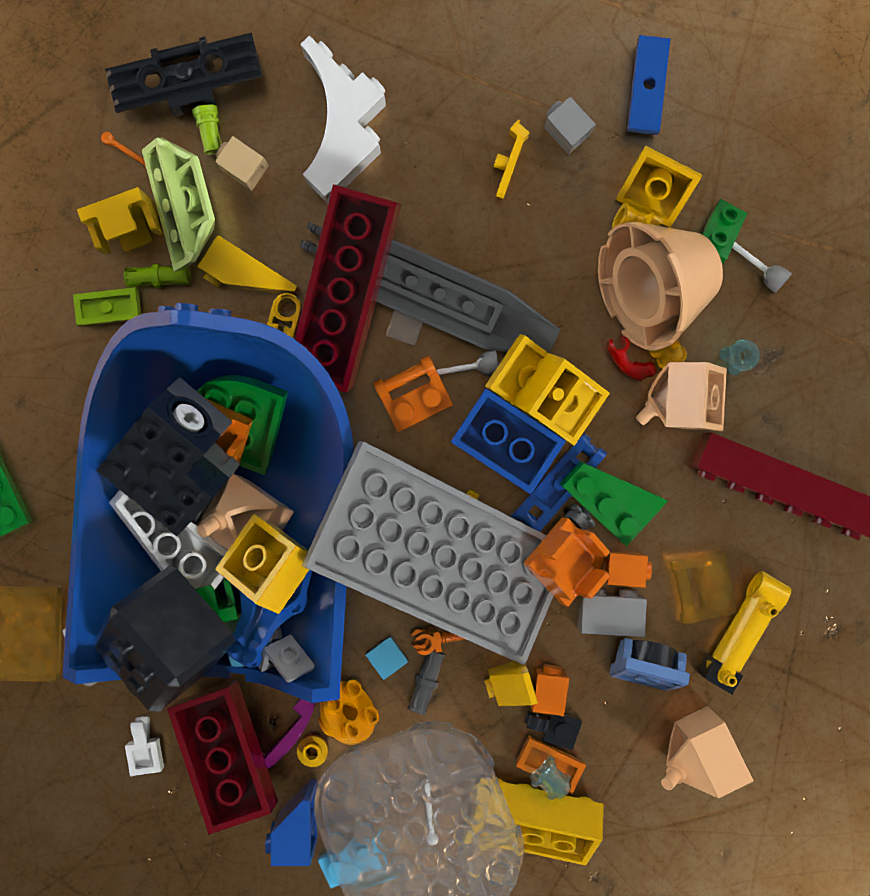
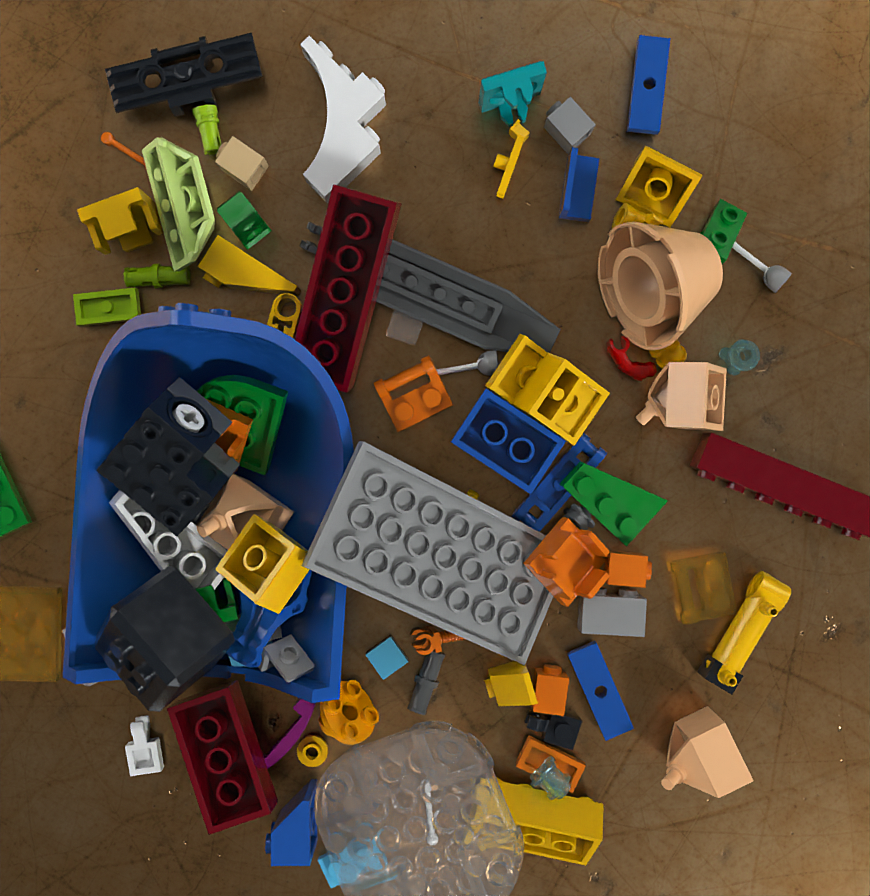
medium blue piece [609,638,690,692] -> none
none -> green bracket [217,191,271,250]
none -> teal piece [478,61,547,127]
none -> blue panel [559,147,600,222]
none -> blue tile [567,641,634,741]

